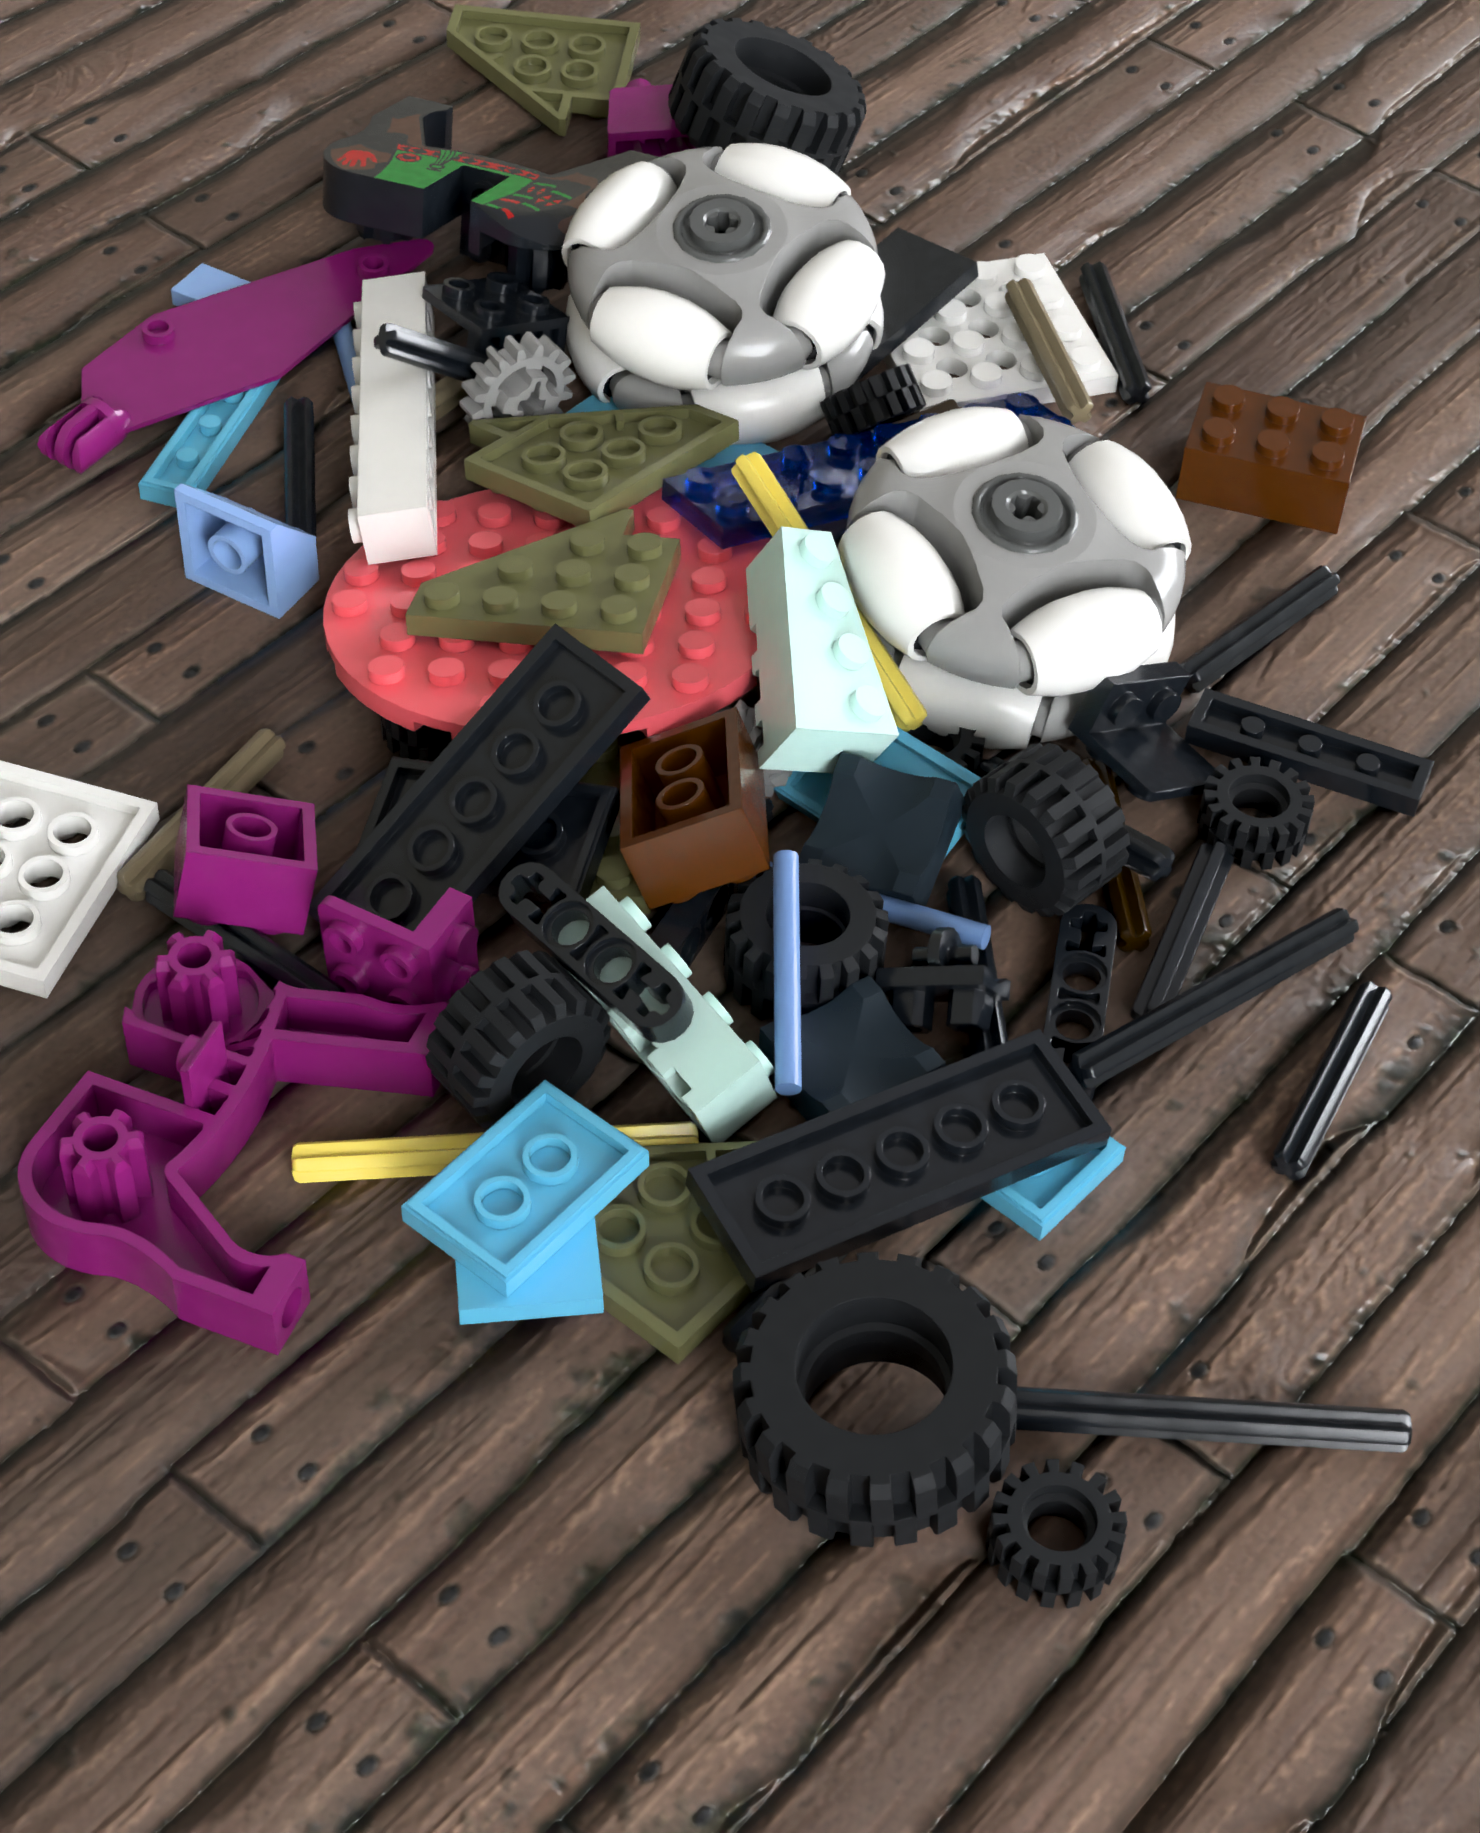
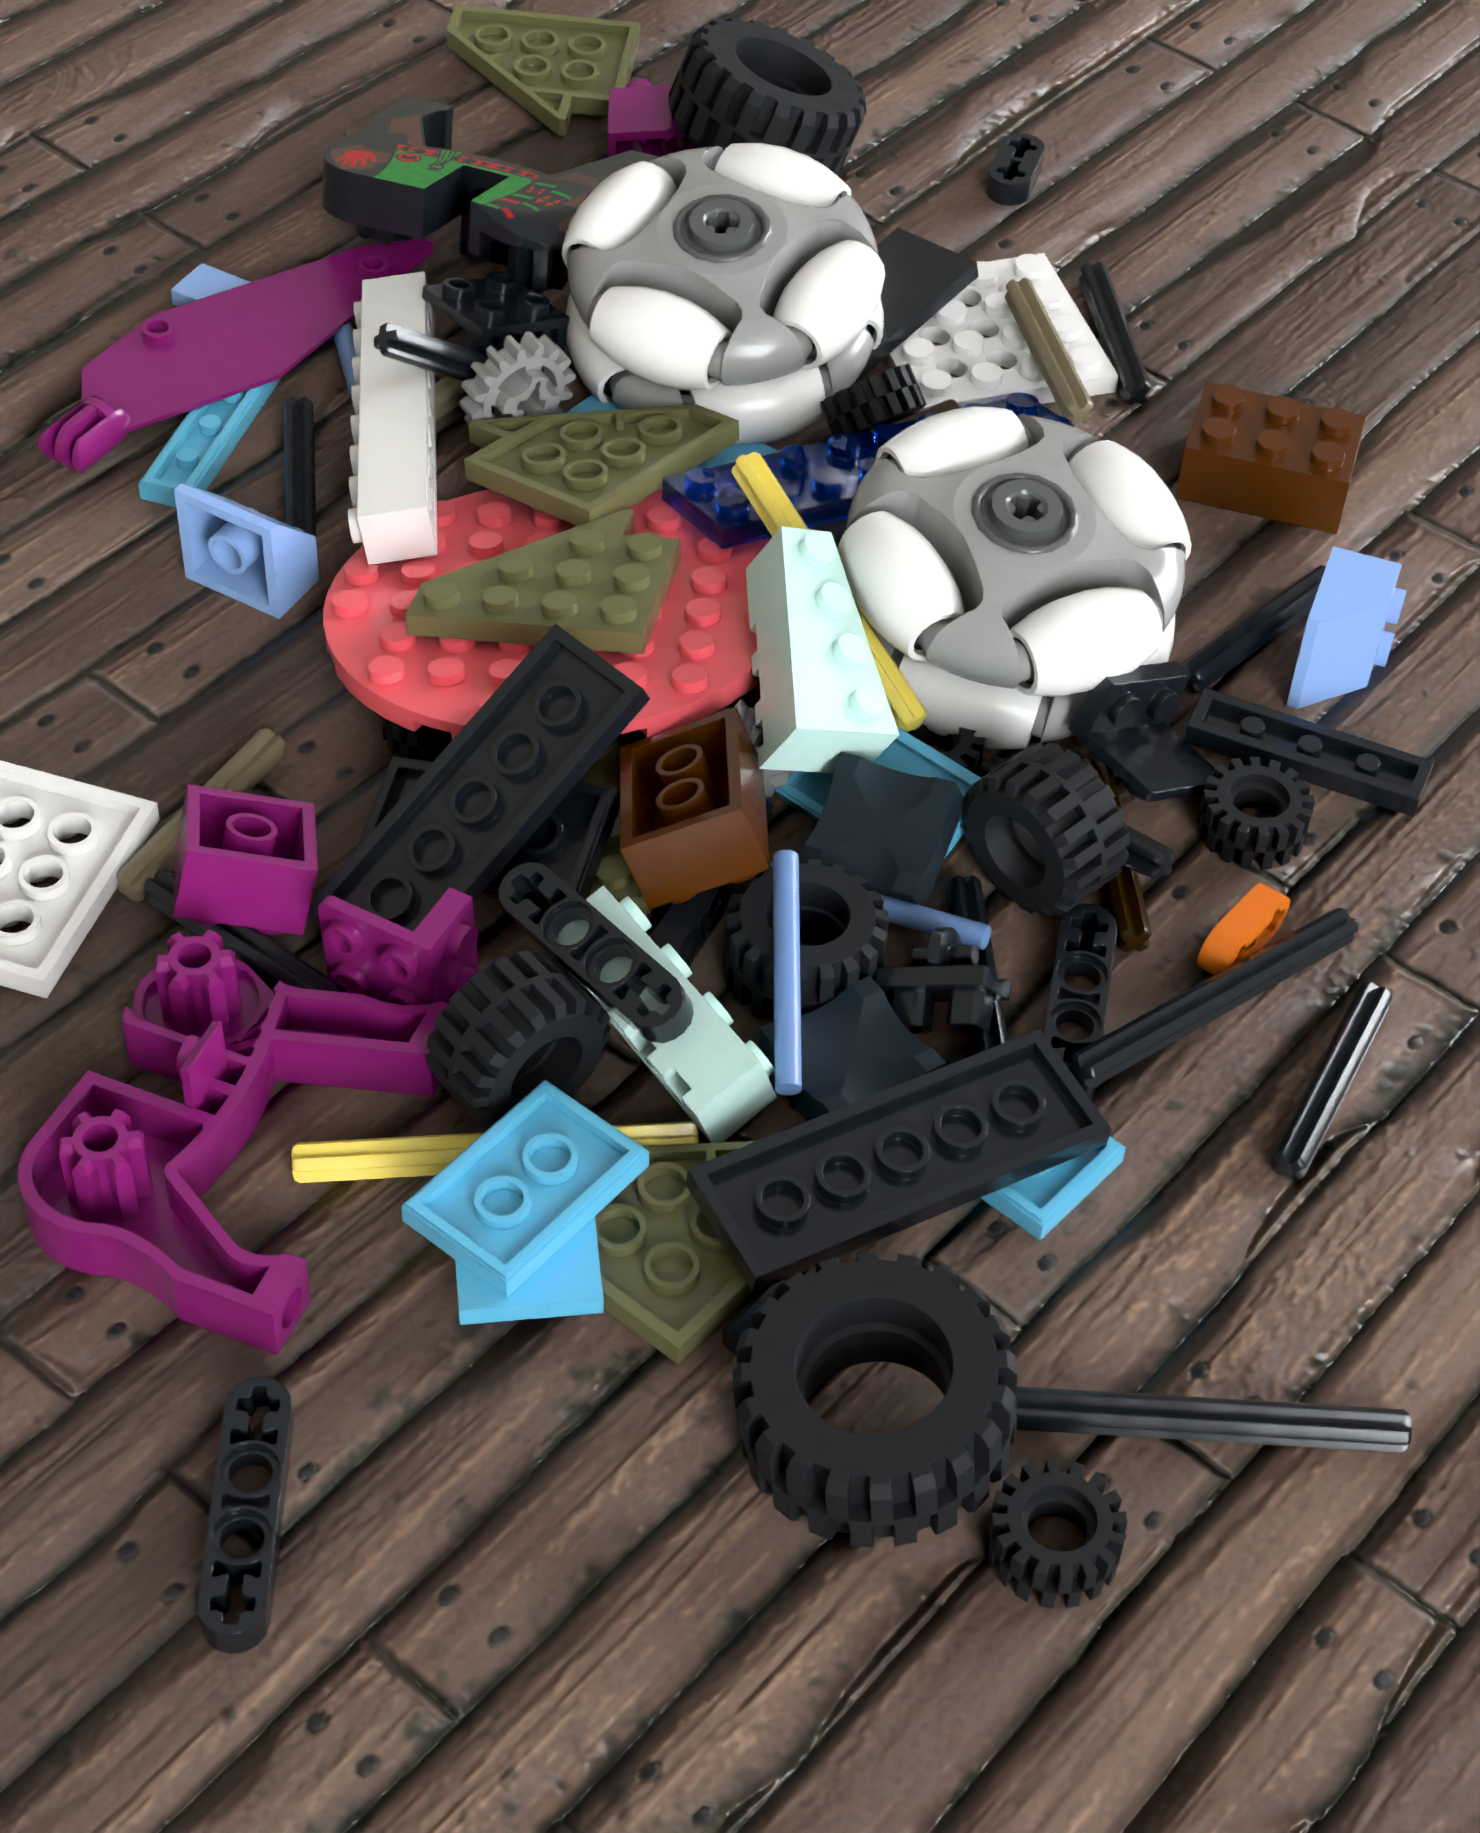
black axle [1130,841,1234,1019] -> none
none -> black beam [198,1376,294,1654]
none -> black beam [986,133,1045,206]
none -> orange beam [1197,882,1290,976]
none -> light blue slope [1286,546,1407,709]

